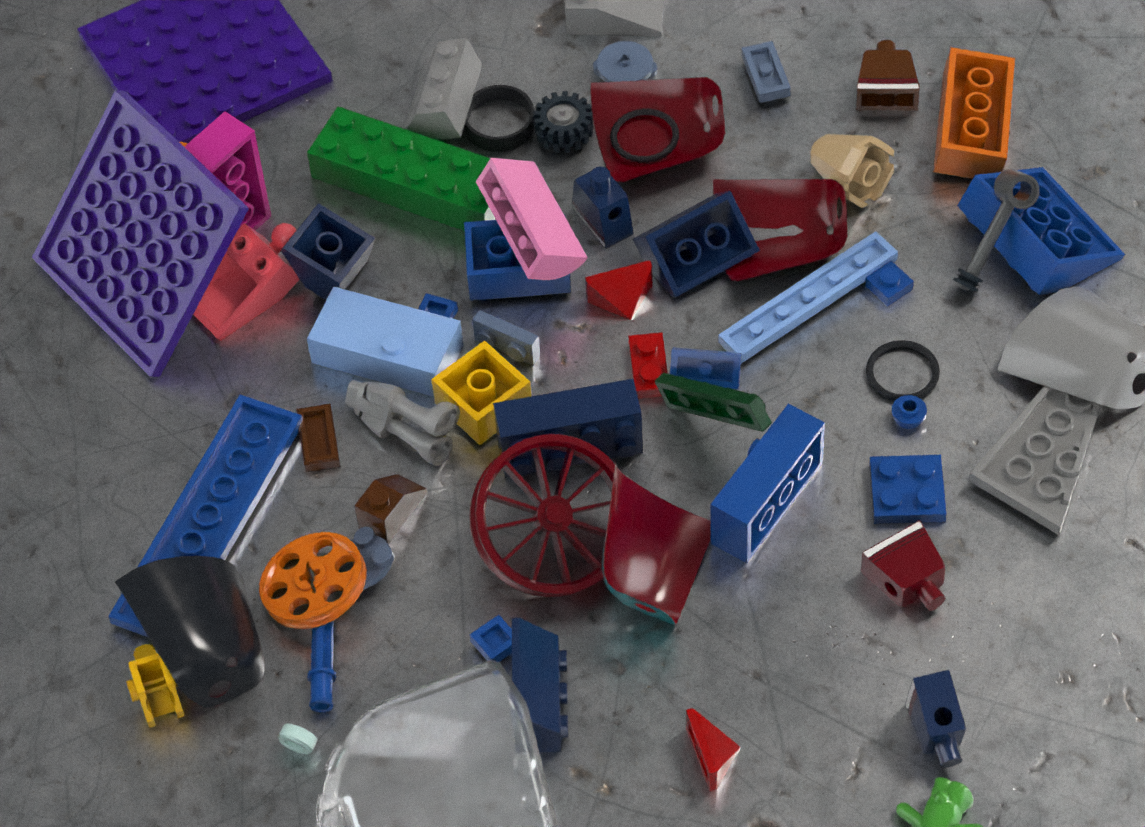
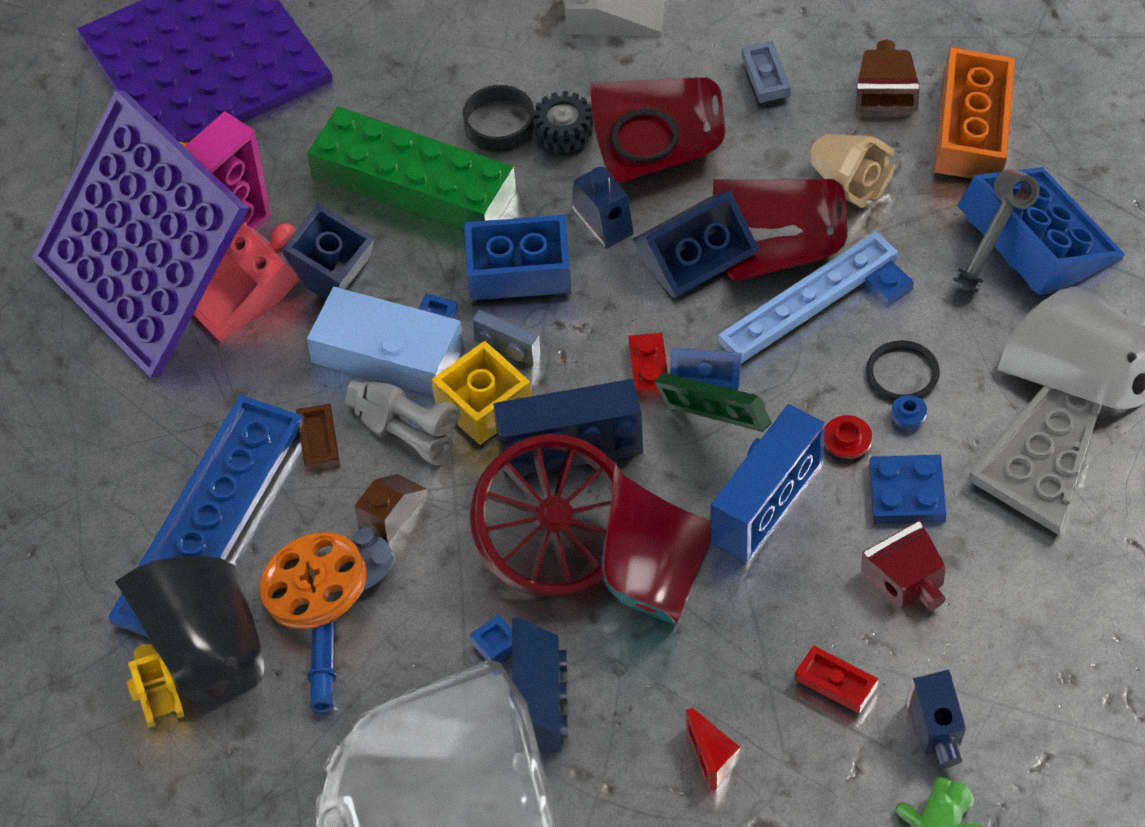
light aqua tile [278,723,318,754] -> none
light grey slope [403,38,482,140] -> none
bright pink brick [476,158,588,280] -> none
red slope [585,260,653,320] -> none
sand blue piece [593,41,657,82] -> none
none -> red plate [794,645,879,714]
none -> red piece [824,415,872,459]

